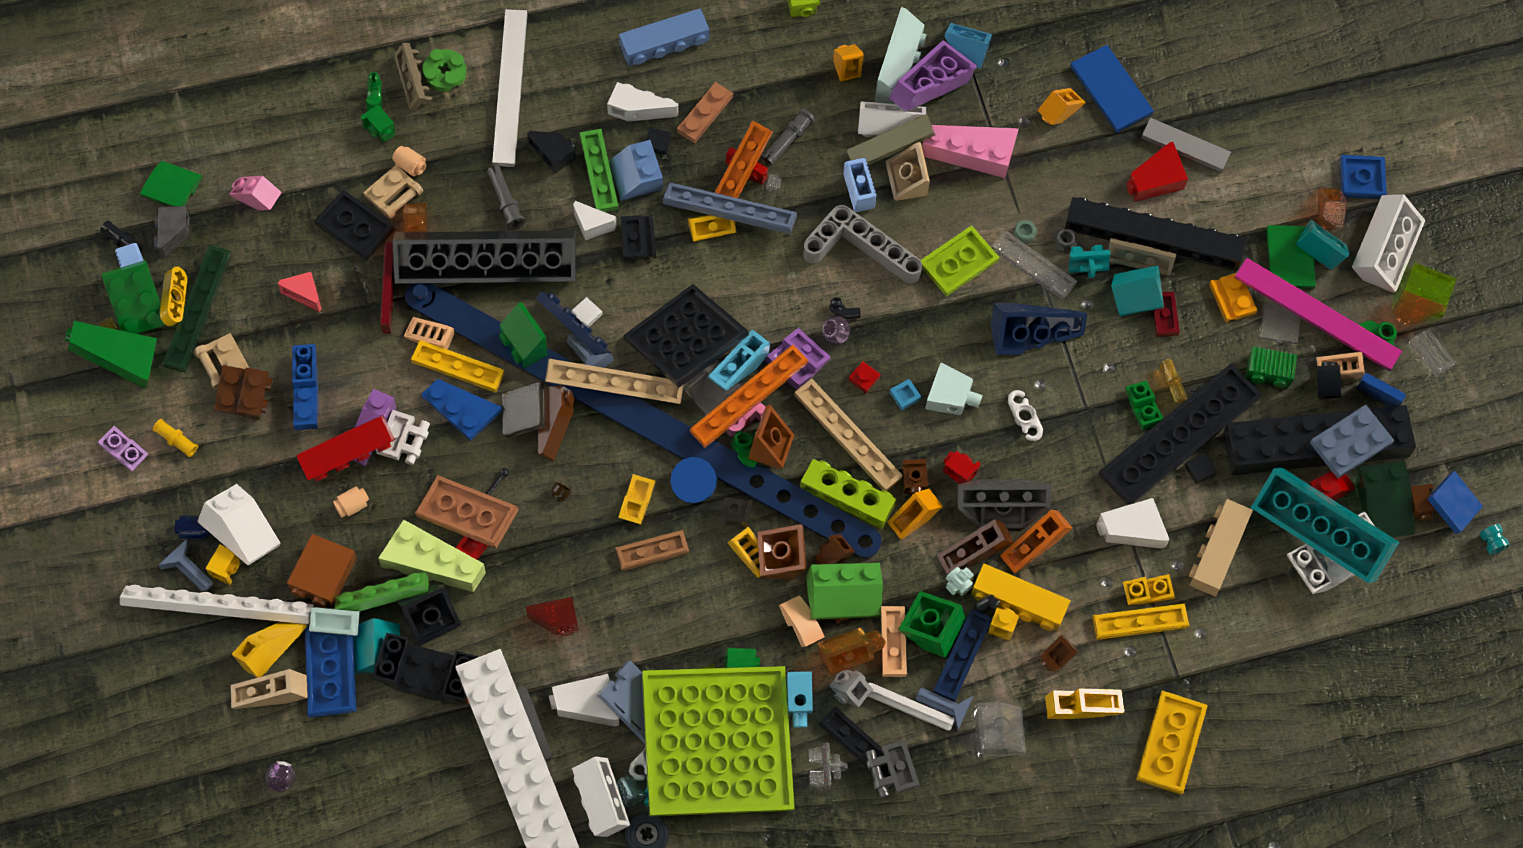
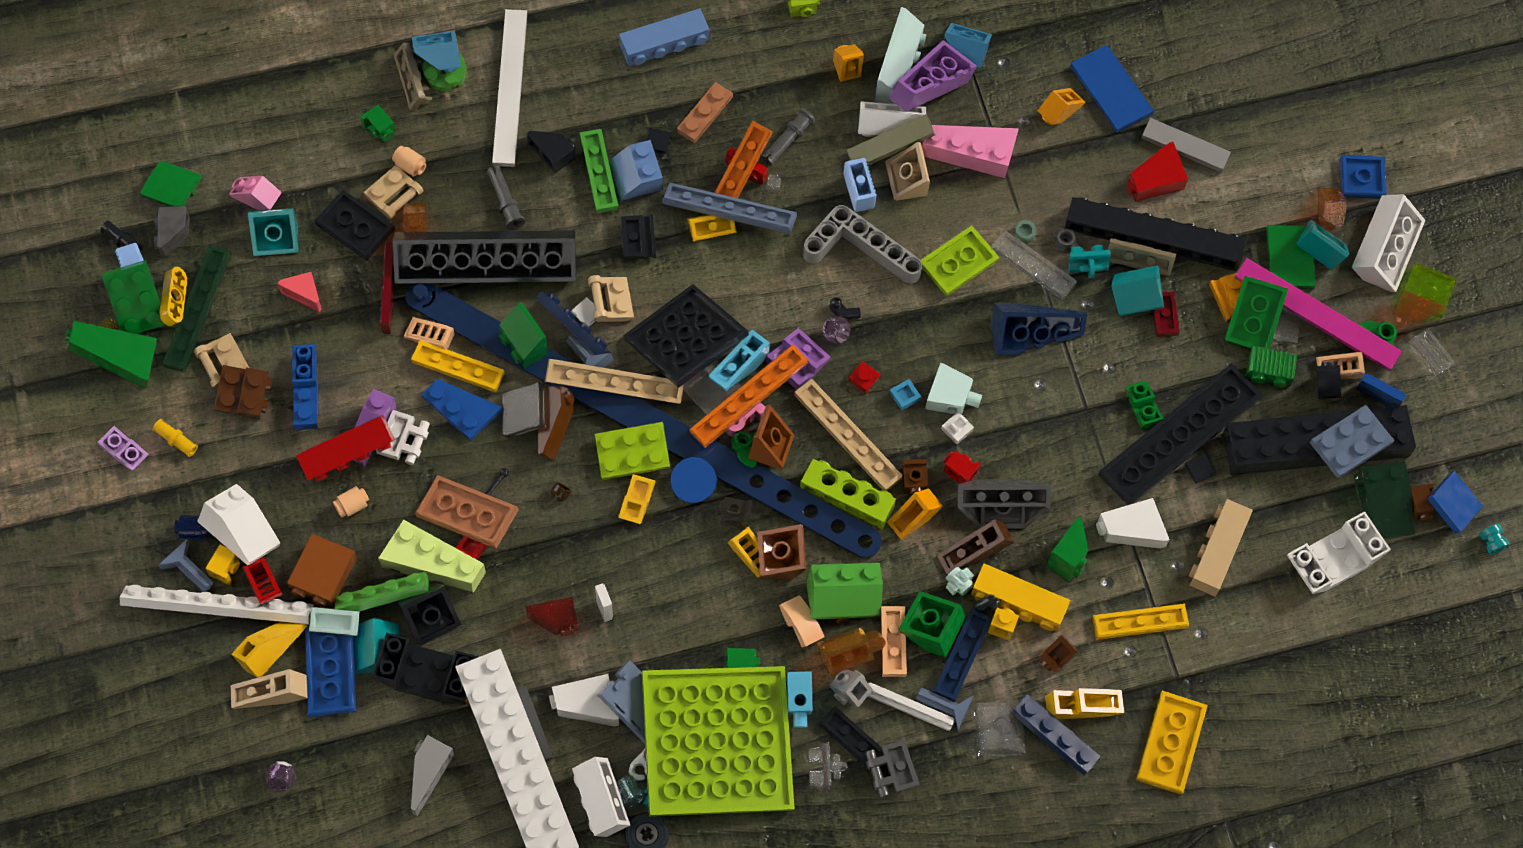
green piece [366,72,382,111] -> none
white slope [573,201,616,241] -> none
white slope [607,82,678,121] -> none
medium nougat tile [615,530,689,571] -> none
reddish brown brick [815,534,855,565] -> none
orange slope [1000,510,1073,573] -> none
white piece [1008,390,1043,441] -> none
yellow slope [1123,574,1175,605] -> none
clear yellow axle [1159,359,1187,403] -> none
teal brick [1251,468,1400,583] -> none
red slope [1309,472,1356,501] -> none
none -> red slope [243,557,282,605]
none -> teal slope [248,209,299,256]
none -> light grey slope [411,735,454,816]
none -> dark azure slope [412,31,461,72]
none -> tan plate [588,275,634,322]
none -> lime plate [595,422,671,480]
none -> white tile [595,583,613,622]
none -> white tile [941,412,974,444]
none -> dark blue plate [1011,694,1100,776]
none -> green slope [1046,517,1088,583]
none -> green plate [1224,276,1288,349]

